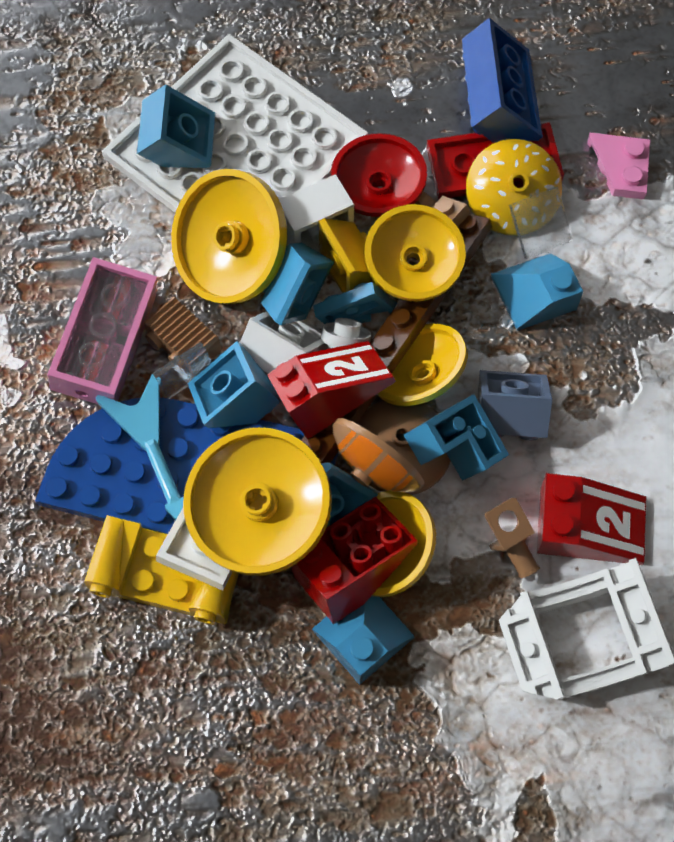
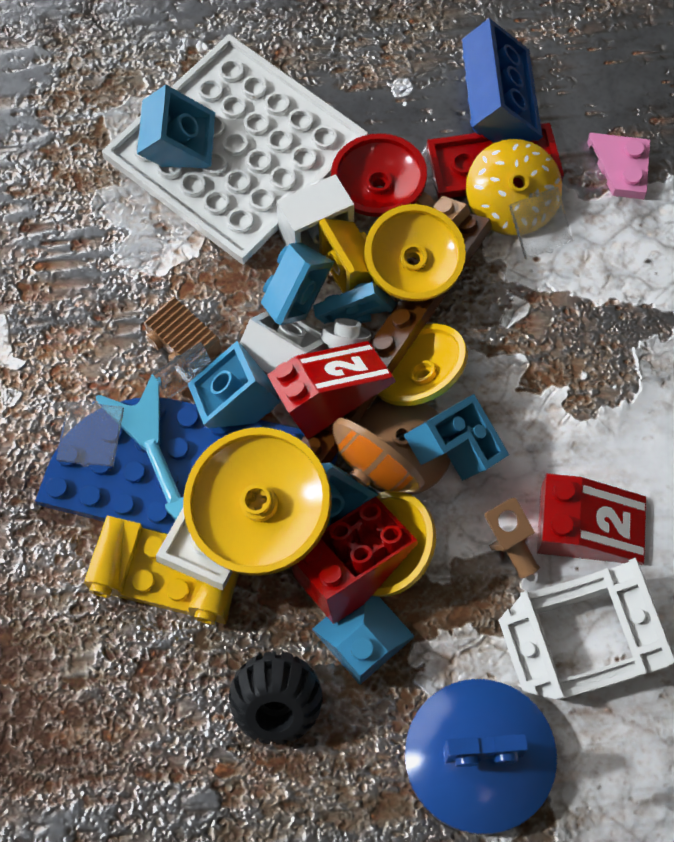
brick [47,257,157,404] -> none
yellow dish [171,169,287,304] -> none
sand blue slope [478,370,553,441] -> none
dark azure slope [491,253,583,331] -> none
none -> clear piece [56,401,124,467]
none -> black wheel [229,651,323,745]
none -> blue bracket [405,679,557,835]

